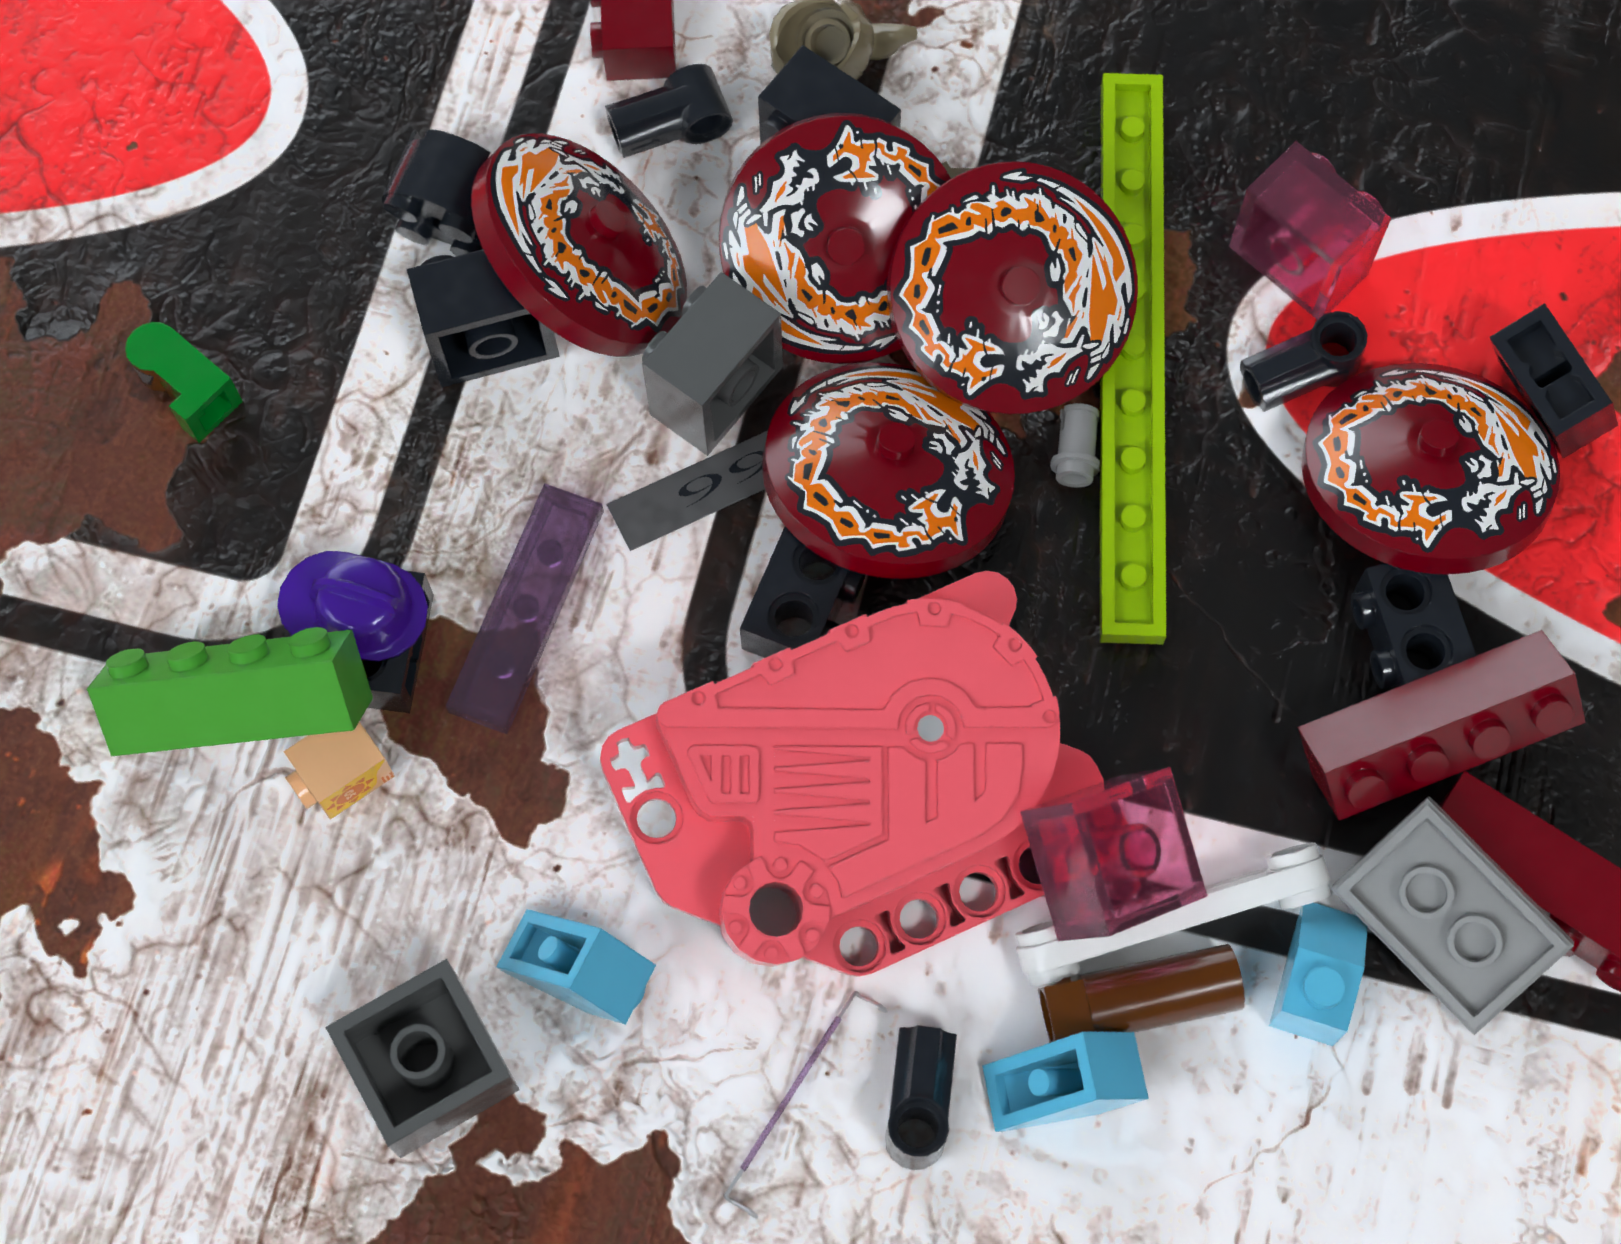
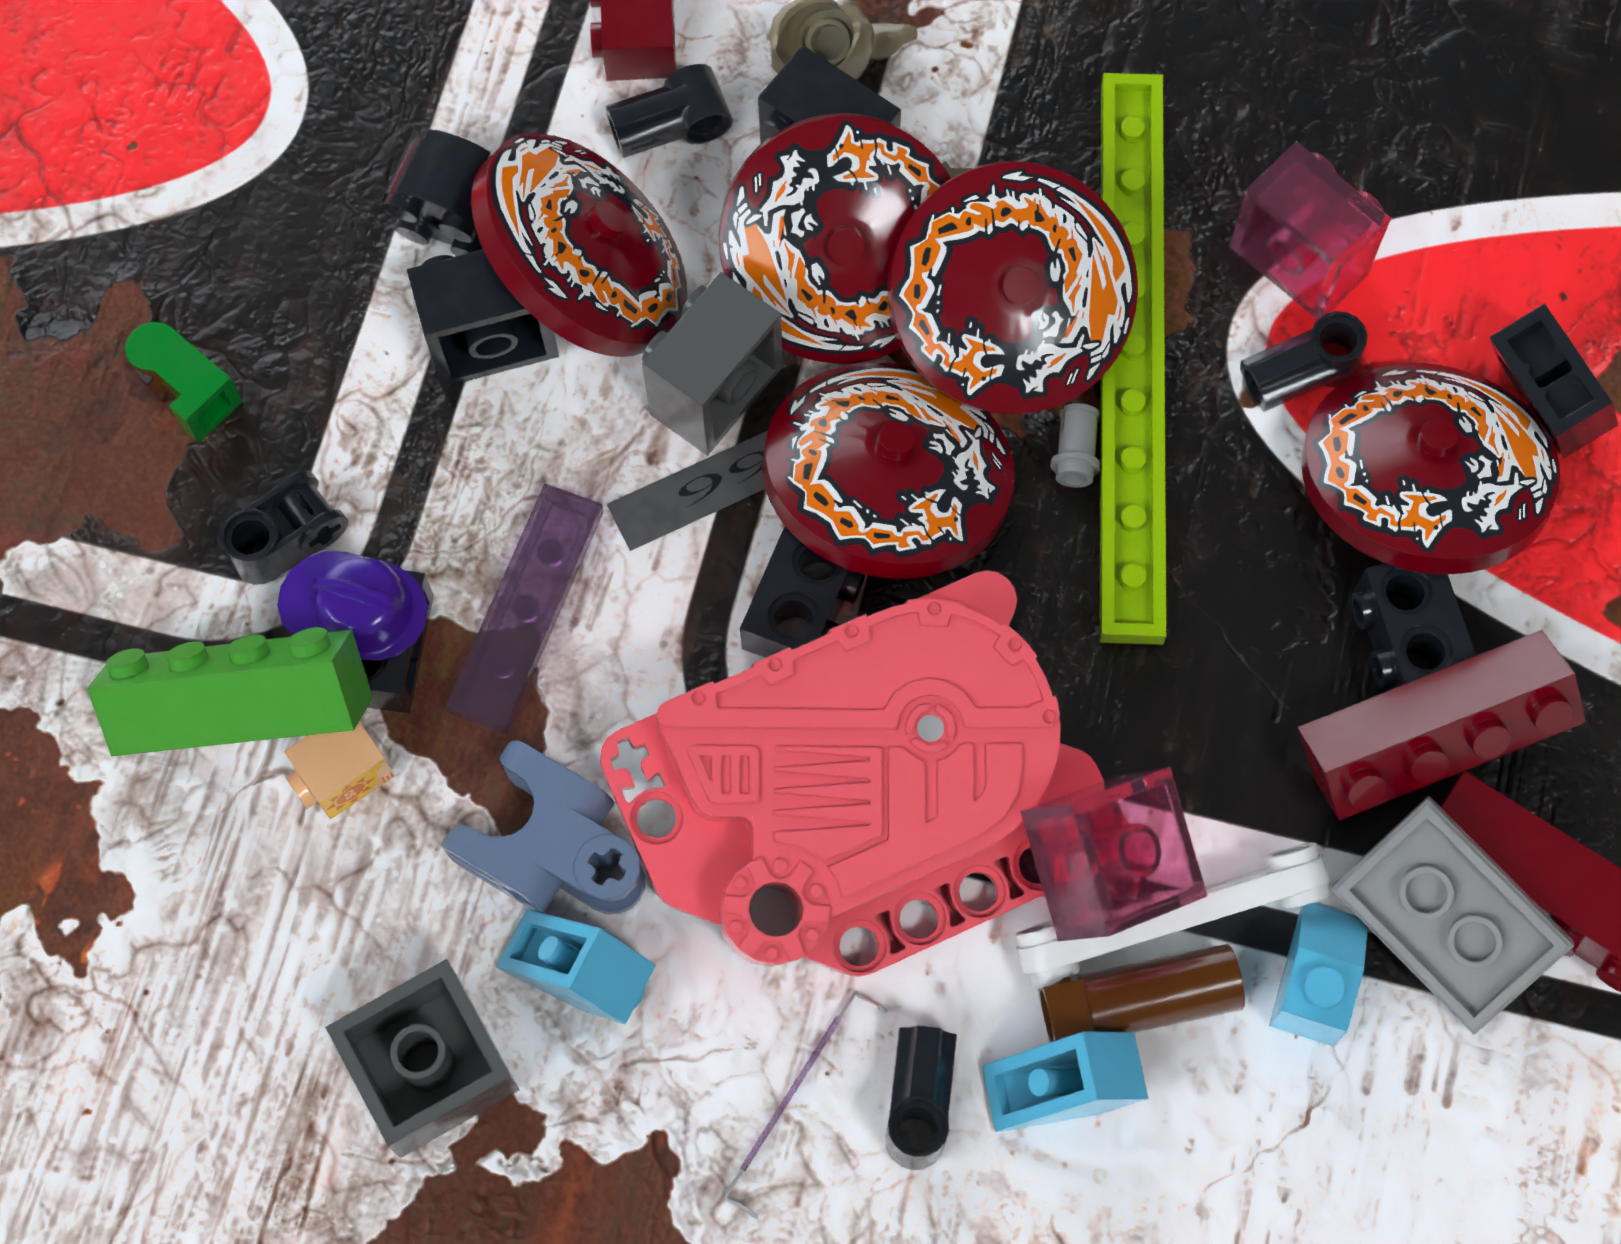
none -> black piece [221,470,349,585]
none -> sand blue piece [441,740,645,915]

